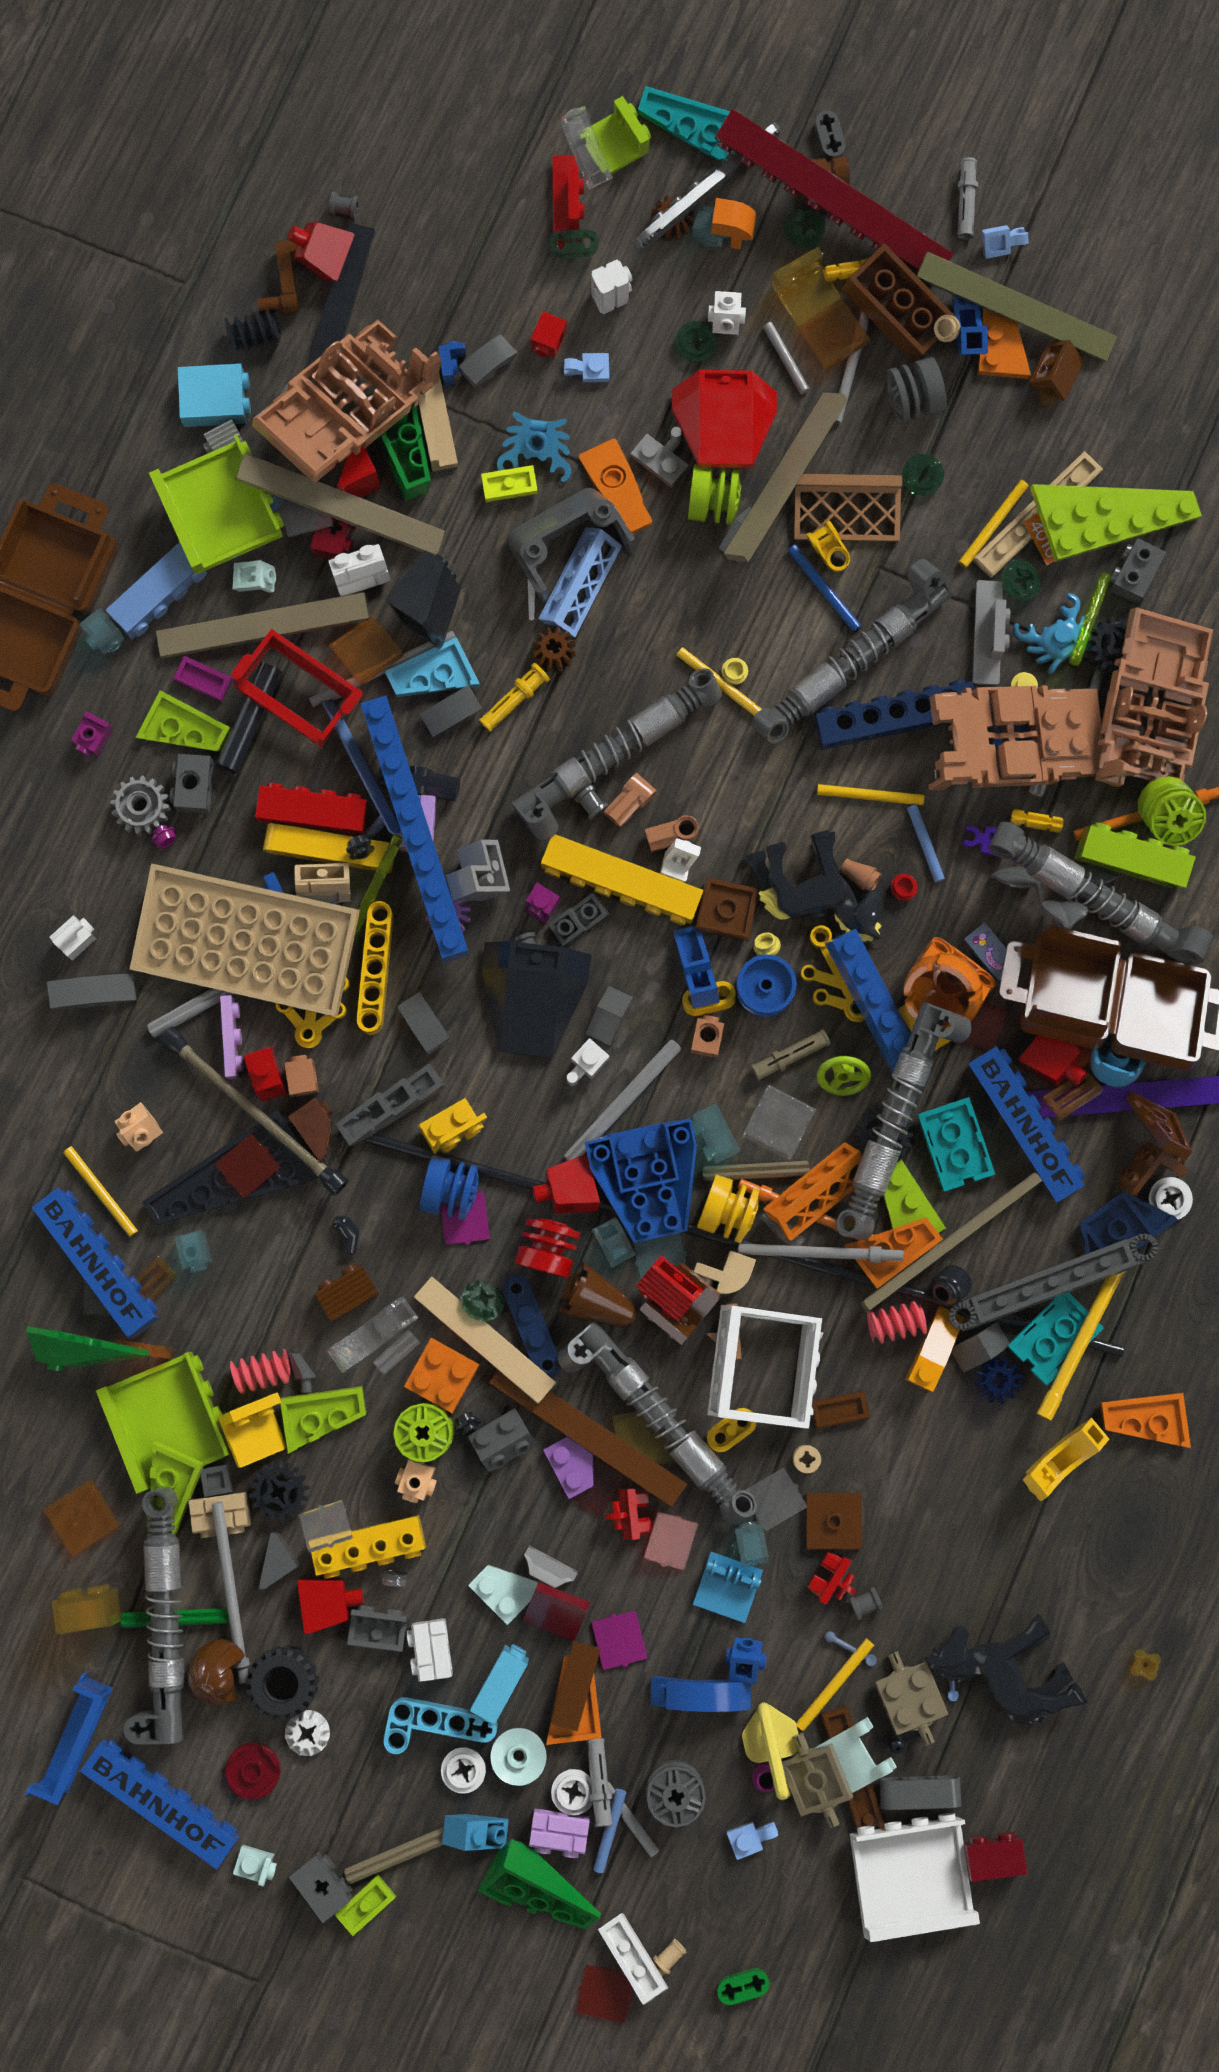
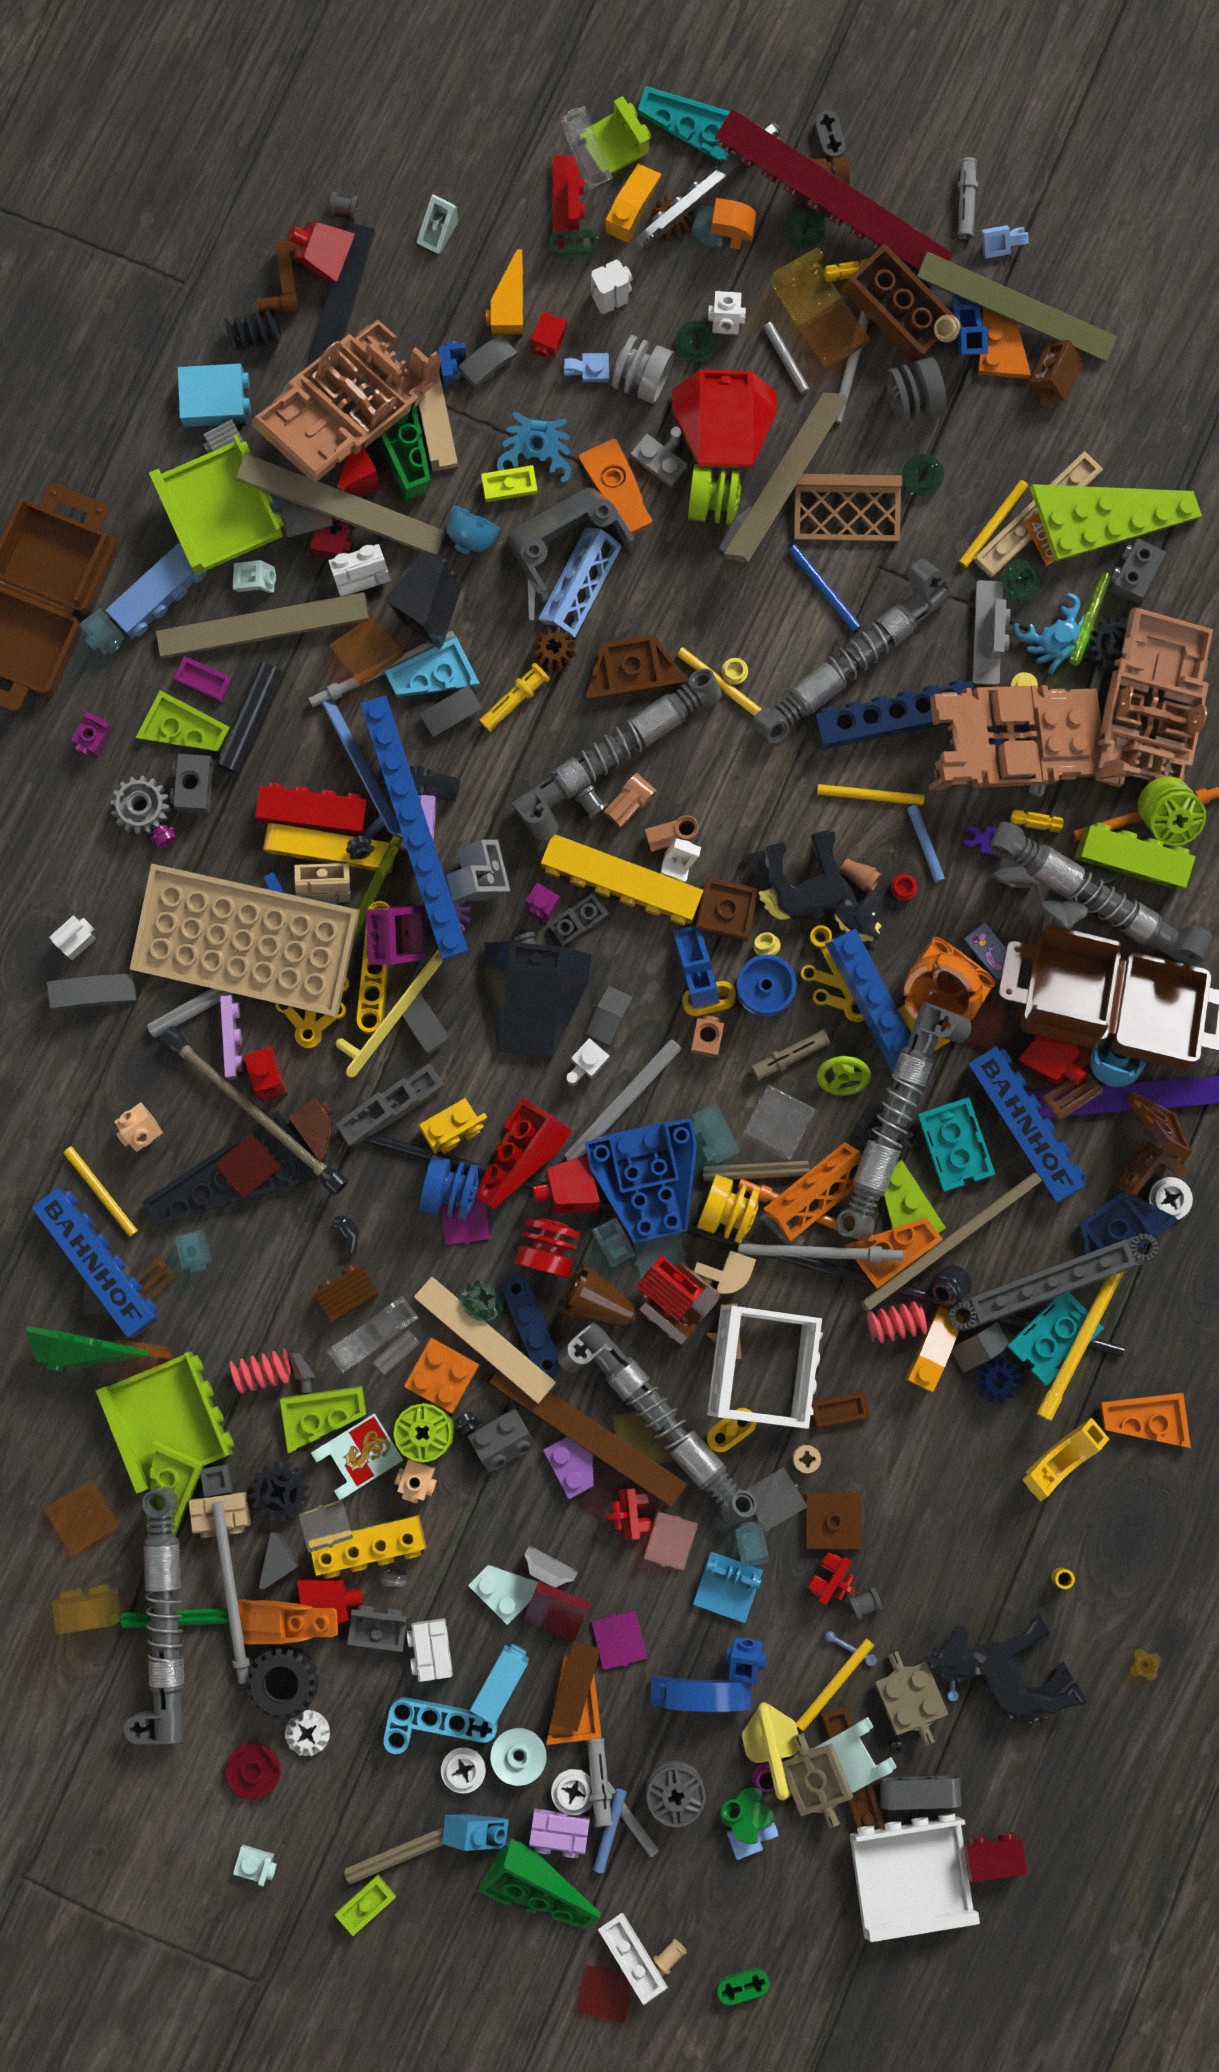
blue piece [25,1672,113,1805] -> none
blue brick [80,1739,240,1870] -> none
reddish brown hair [188,1639,245,1705] -> none
yellow bracket [218,1392,287,1468] -> none
red piece [232,629,363,748] -> none
nougat brick [285,1055,319,1097] -> none
dark grey brick [289,1851,352,1923] -> none
yellow piece [806,520,850,573] -> none
none -> orange piece [238,1599,338,1644]
none -> flag [311,1413,403,1500]
none -> light yellow piece [335,949,443,1077]
none -> magenta window [366,905,428,965]
none -> light aqua slope [416,194,458,254]
none -> dark azure cylinder [447,506,501,555]
none -> red wedge [475,1098,572,1209]
none -> light orange slope [486,249,523,335]
none -> reddish brown wing [586,634,688,701]
none -> light orange slope [606,164,662,243]
none -> light grey wheel [612,335,674,404]
none -> green plate [720,1788,776,1844]
none -> yellow hinge [1051,1568,1075,1589]

